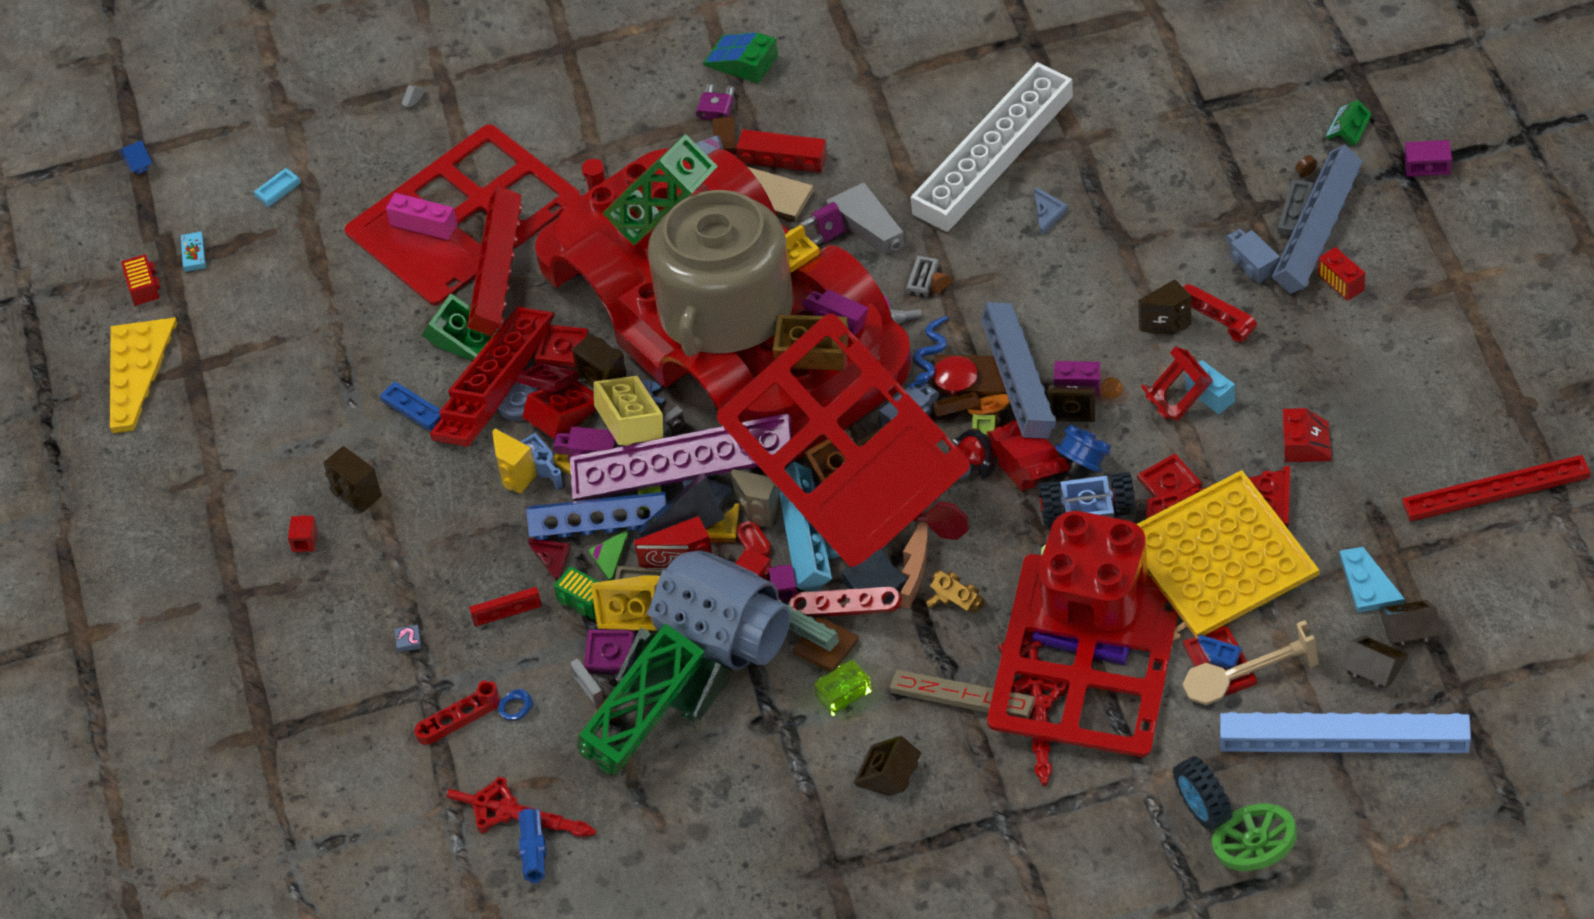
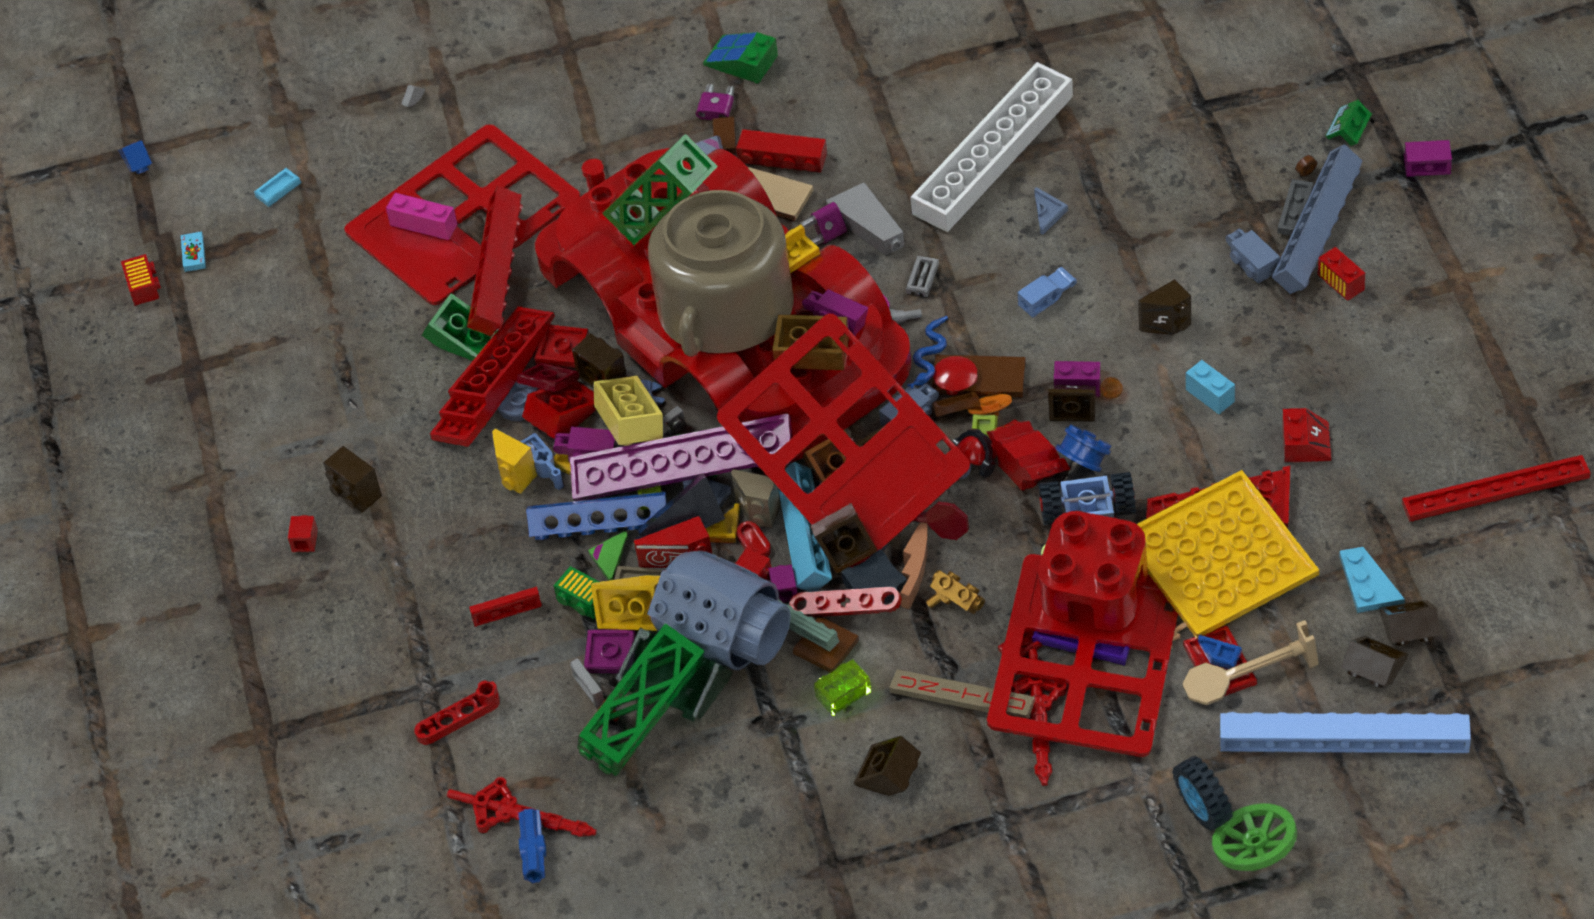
yellow wing [110,317,178,433] -> none
blue plate [380,381,441,431] -> none
sand blue tile [395,625,421,652] -> none
blue piece [498,689,534,721] -> none
dark red tile [528,538,571,582] -> none
dark orange tile [931,272,953,295] -> none
sand blue brick [981,302,1056,438] -> none
red tile [1137,453,1202,497] -> none
red panel [1141,346,1213,421] -> none
red beam [1183,284,1257,343] -> none
none -> dark brown slope [811,503,877,574]
none -> medium blue piece [1017,267,1077,318]

